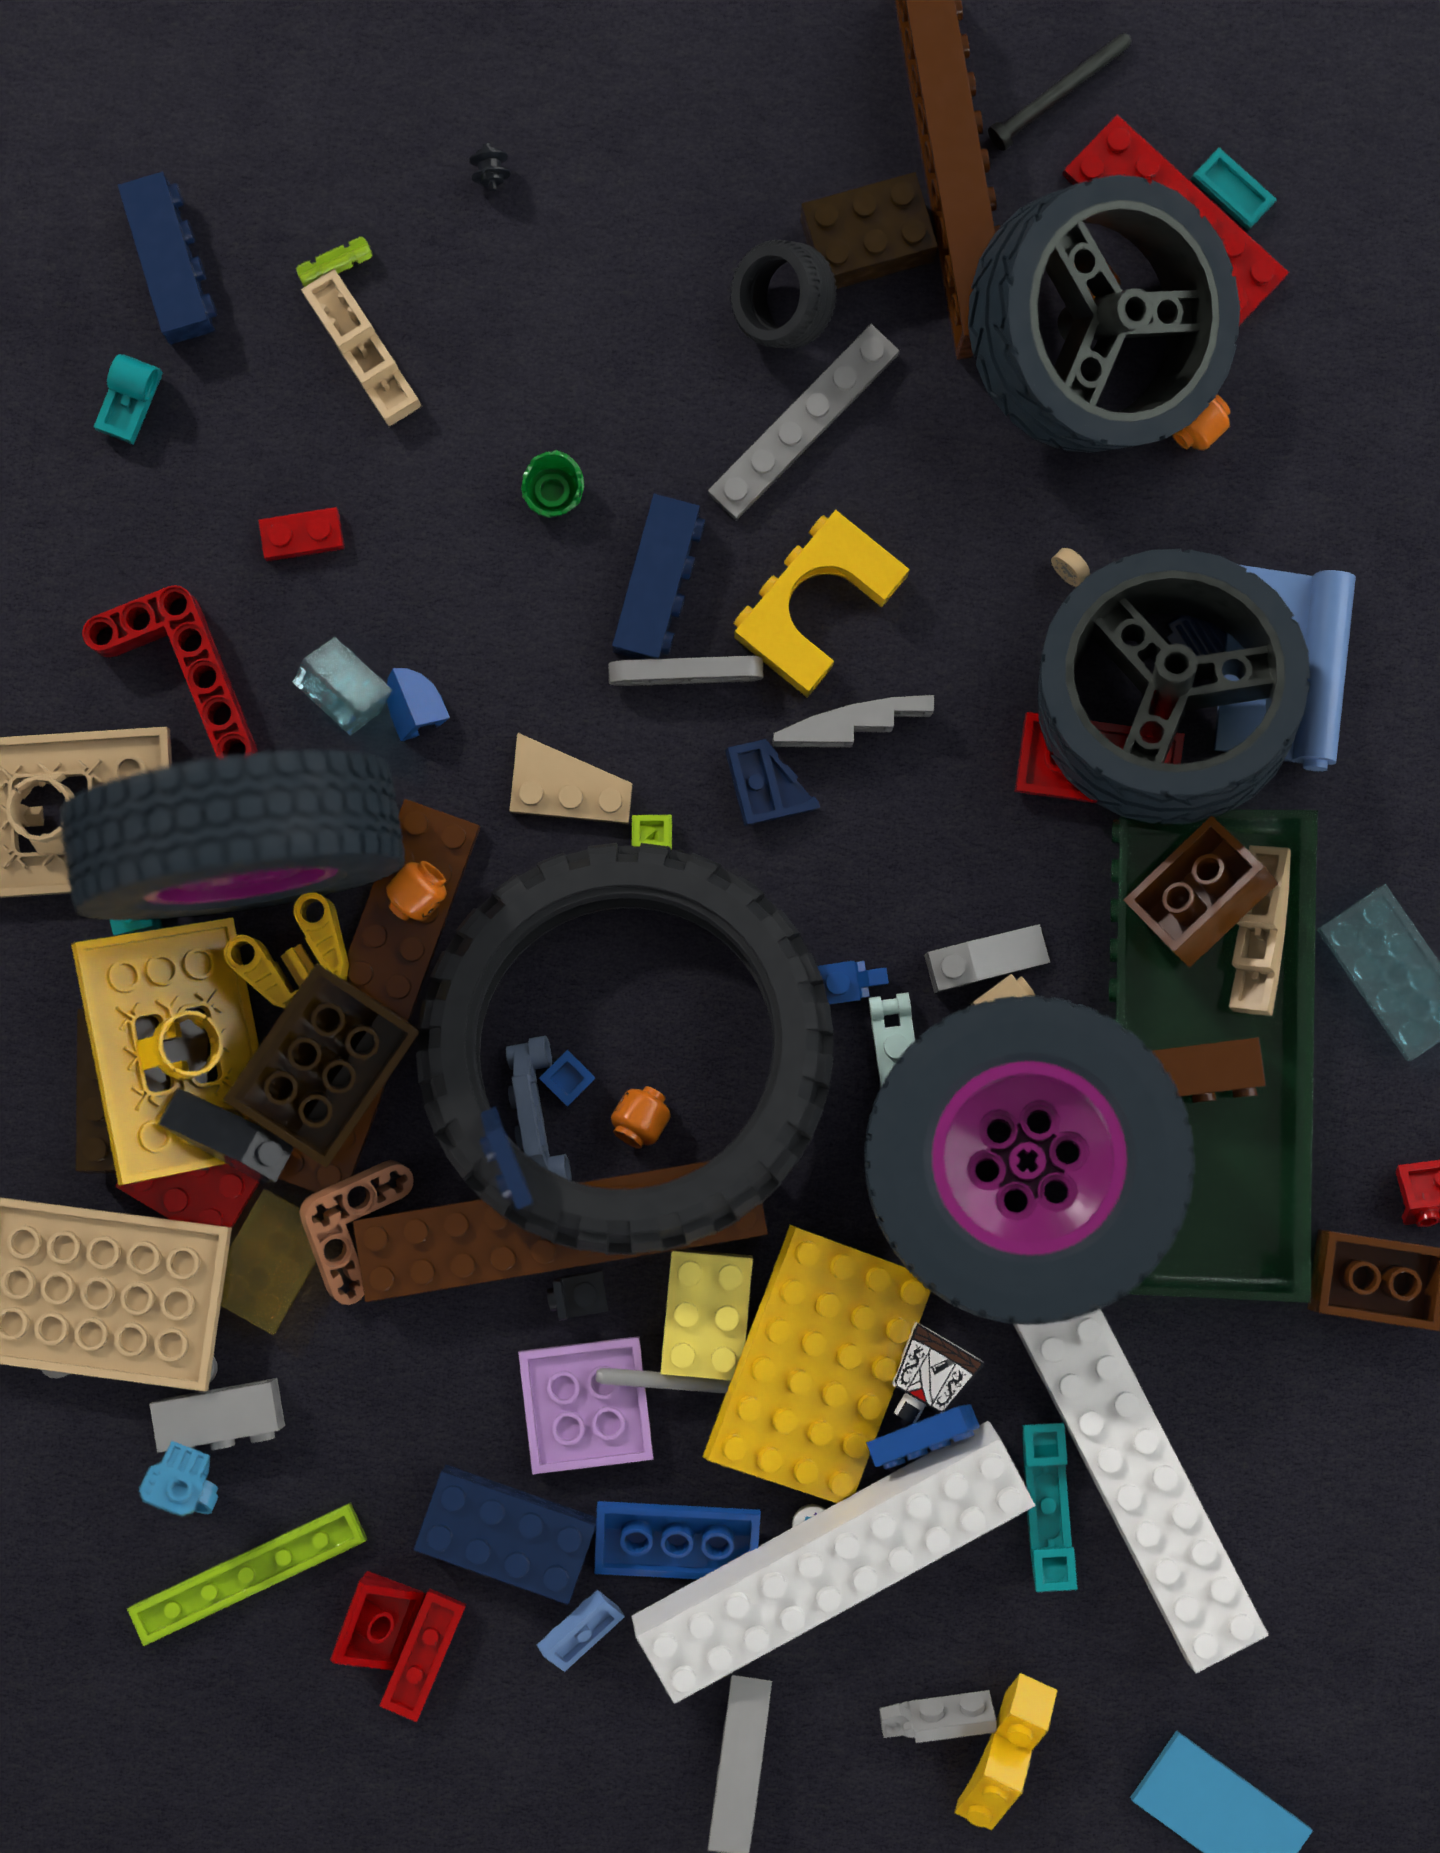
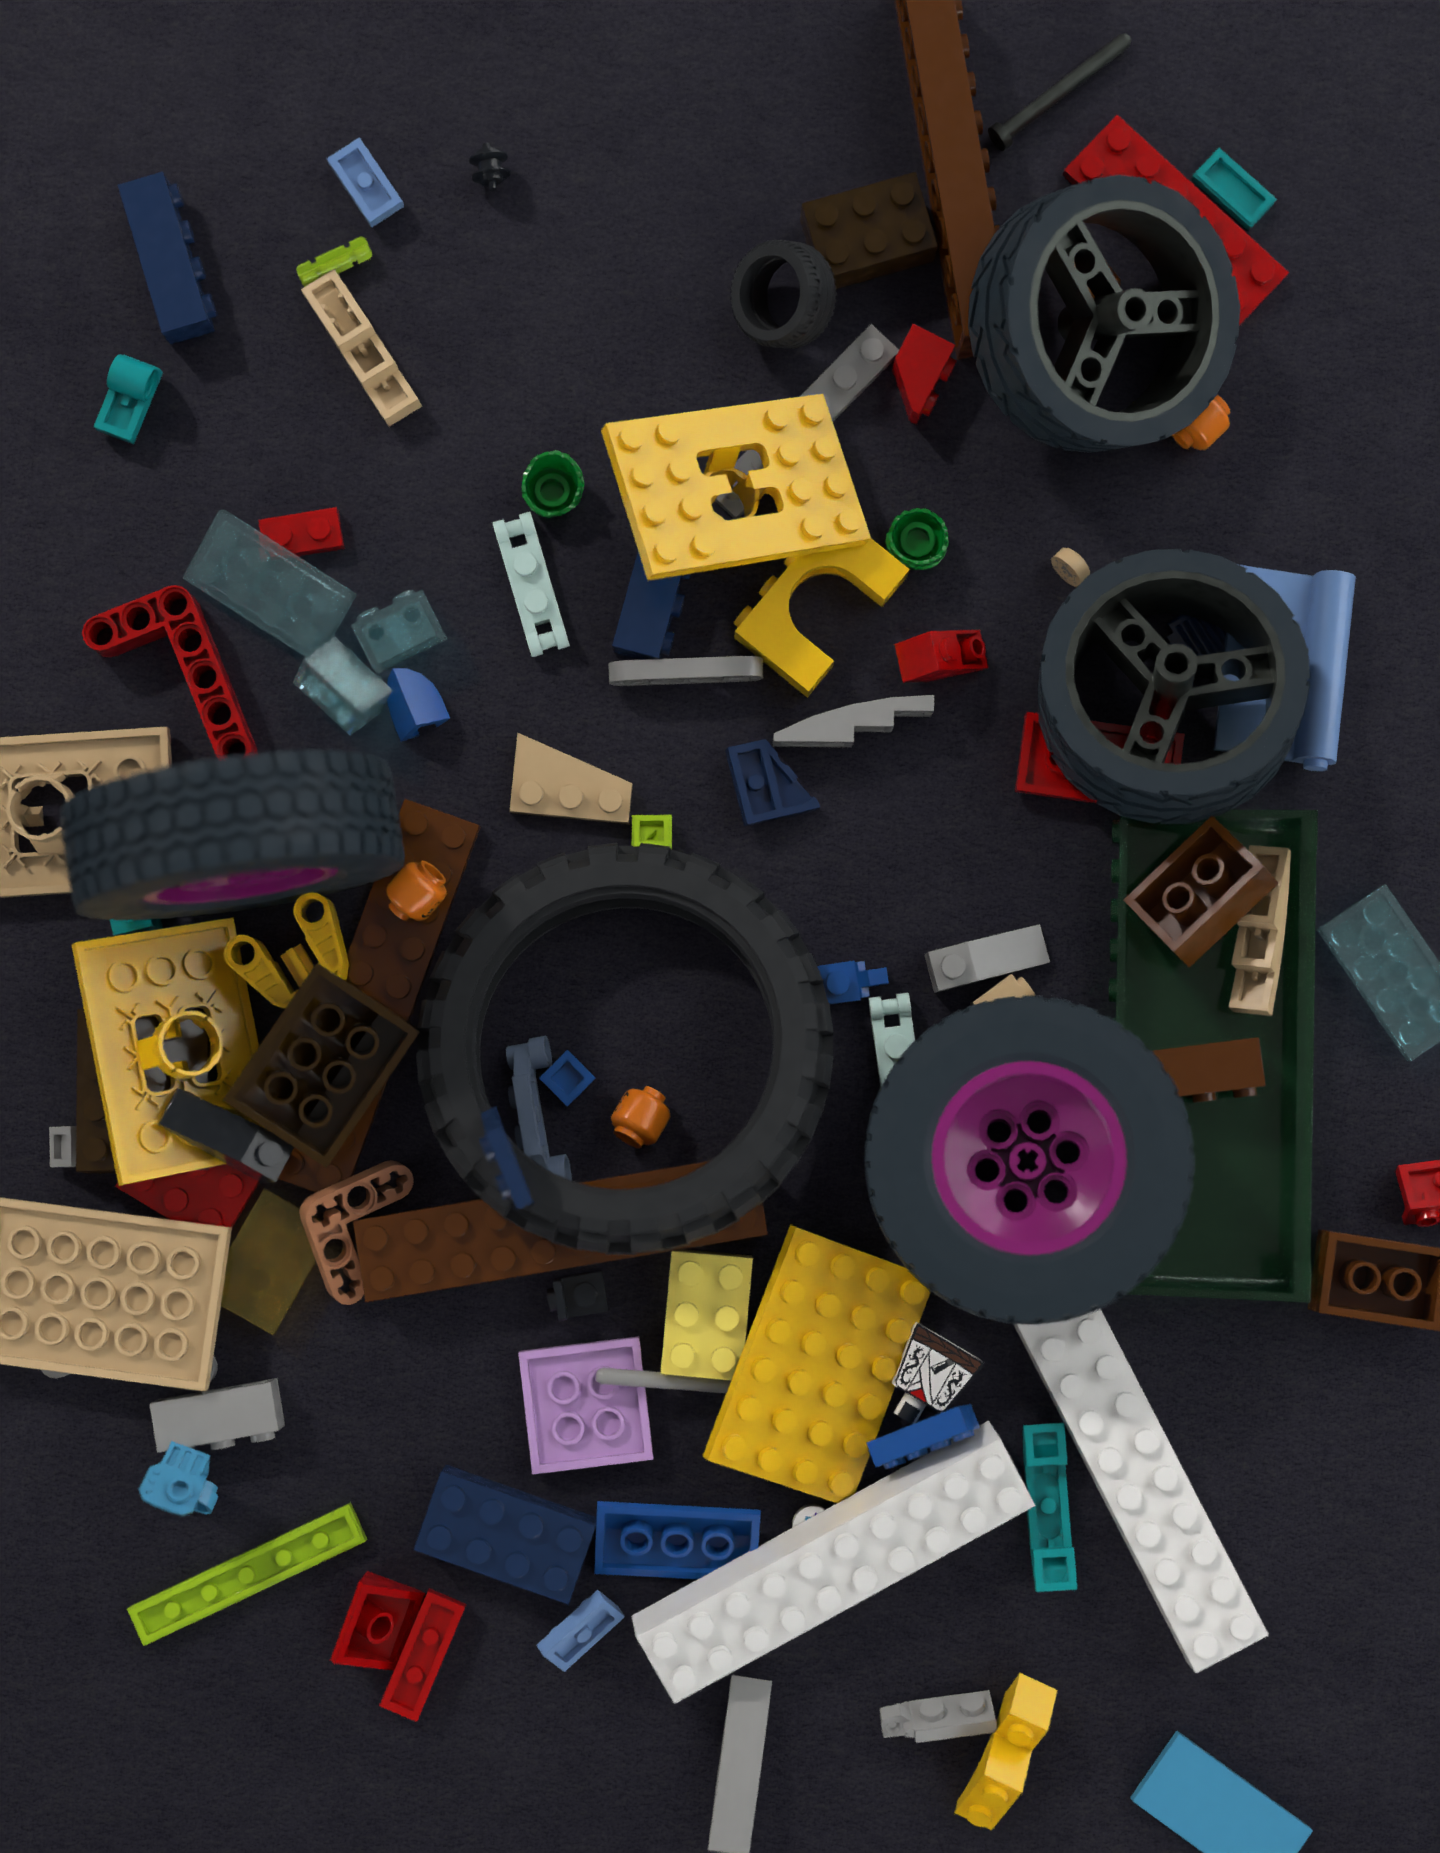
none -> light grey plate [49,1126,76,1167]
none -> clear light blue plate [183,510,357,663]
none -> medium blue plate [327,137,404,228]
none -> clear light blue brick [351,589,447,674]
none -> light aqua plate [492,512,570,657]
none -> yellow plate [601,394,871,581]
none -> green hair [886,508,949,570]
none -> red slope [892,324,957,424]
none -> red slope [894,630,988,683]

